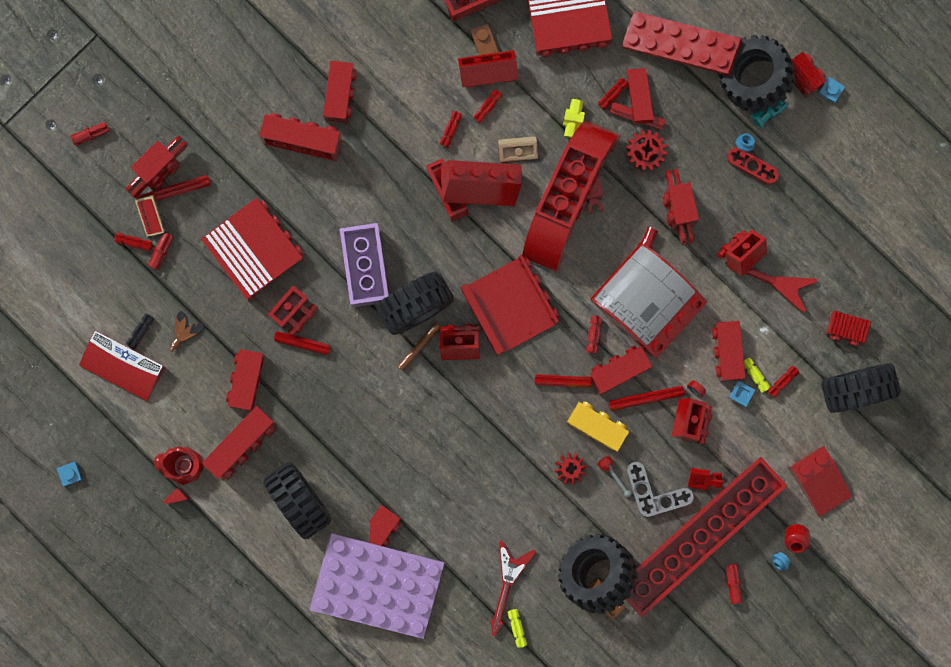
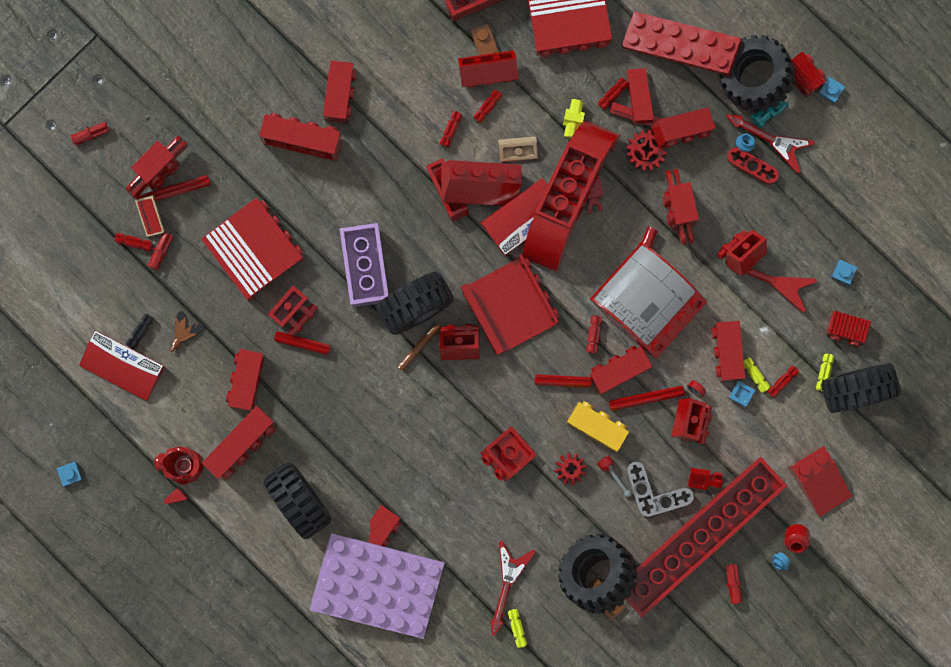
none -> red slope [480,178,548,255]
none -> red plate [480,426,537,483]
none -> red brick [651,107,716,148]
none -> piece [726,114,815,174]
none -> neon yellow axle [816,354,835,391]
none -> dark azure plate [831,260,857,286]

